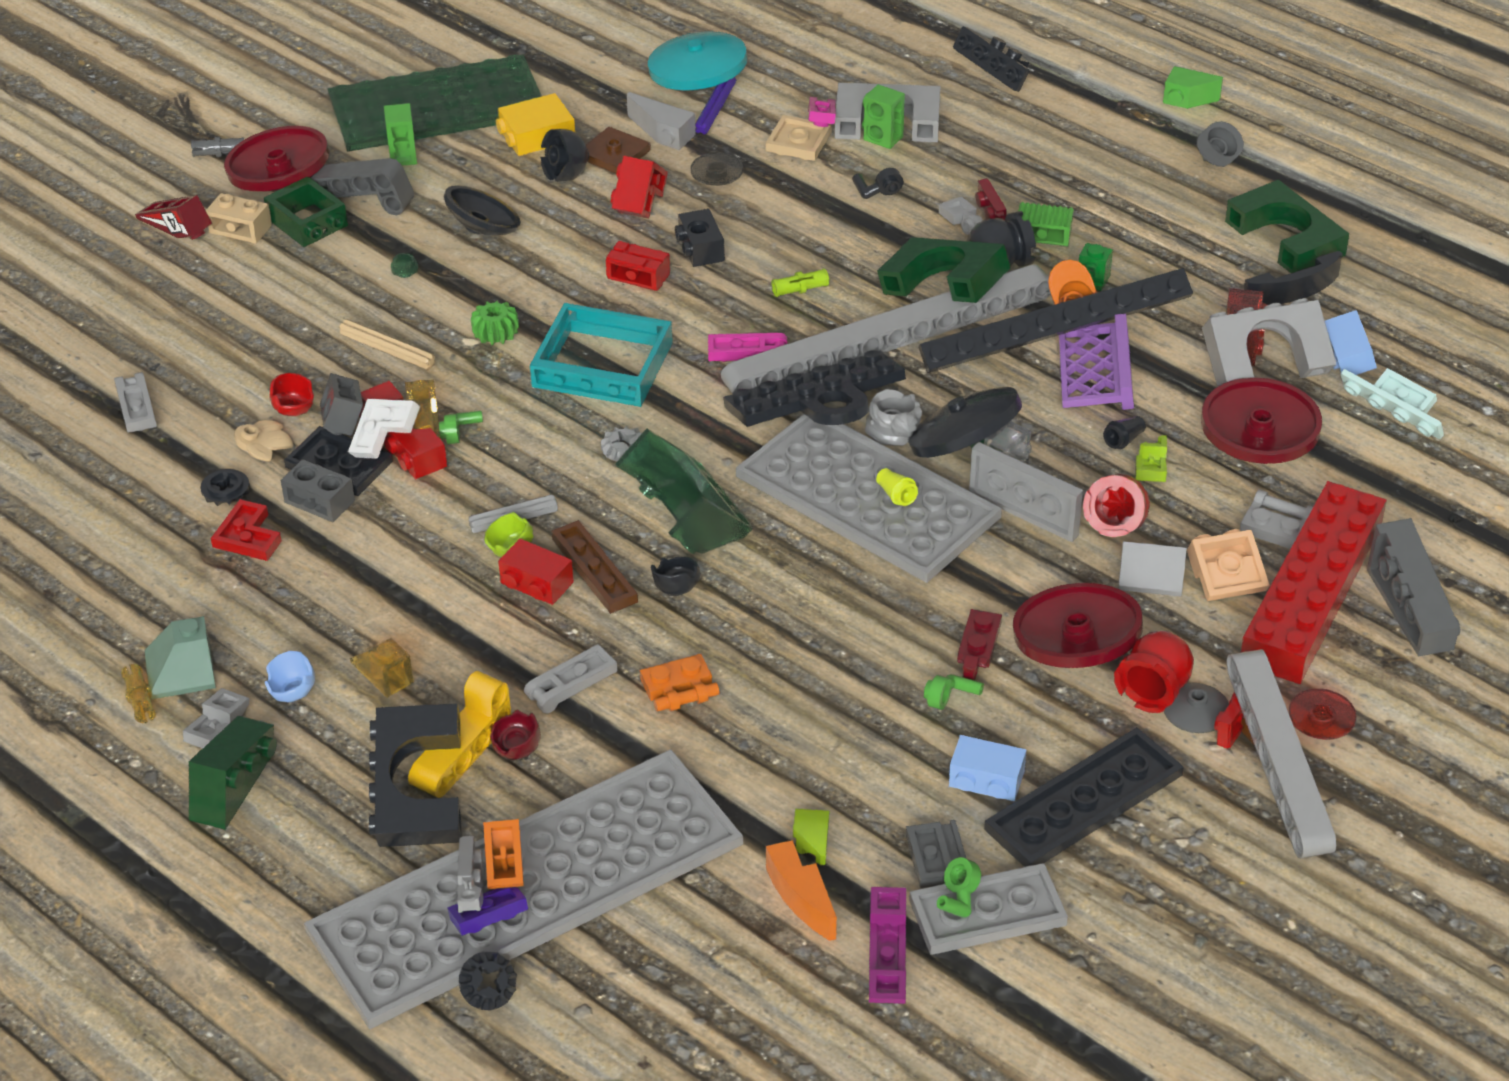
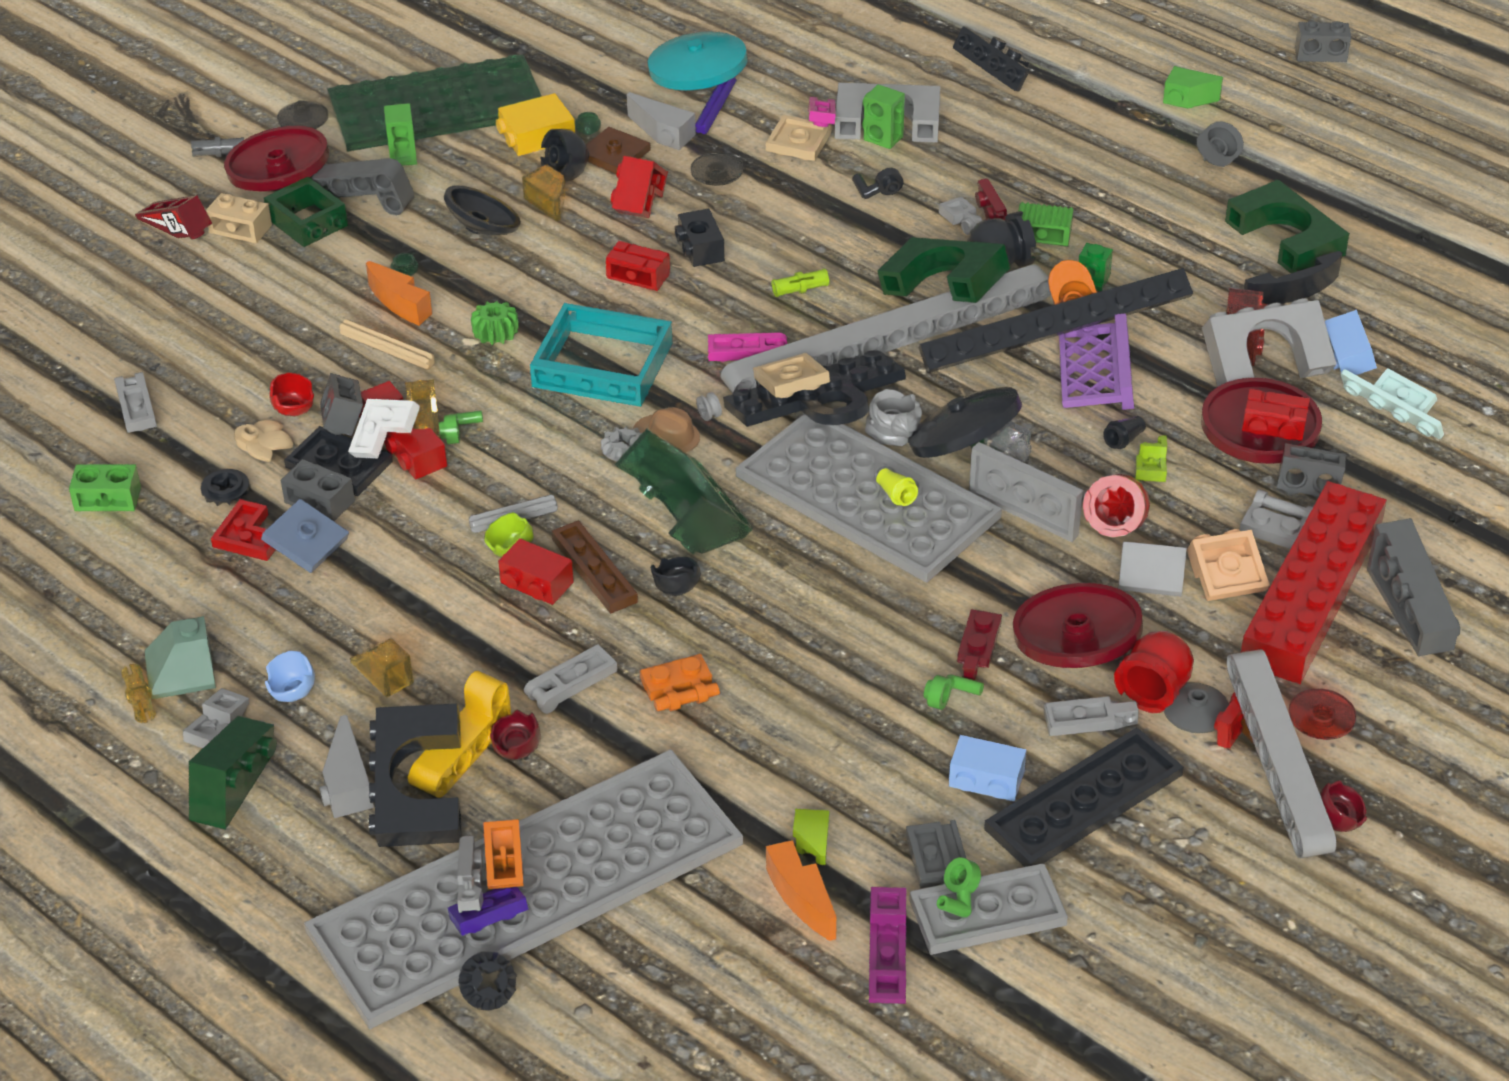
none -> bright green brick [69,464,141,511]
none -> sand blue plate [261,499,349,573]
none -> clear smoke dish [277,100,328,129]
none -> light grey slope [319,715,374,818]
none -> orange slope [366,261,432,326]
none -> clear yellow slope [522,164,565,221]
none -> clear green plate [575,112,601,135]
none -> medium nougat piece [633,407,700,453]
none -> light grey bush [696,392,722,421]
none -> tan plate [753,353,830,398]
none -> light grey hinge [1044,696,1139,736]
none -> red brick [1242,389,1310,441]
none -> dark grey brick [1277,443,1346,499]
none -> dark grey brick [1295,21,1351,62]
none -> dark red hair [1320,780,1367,832]

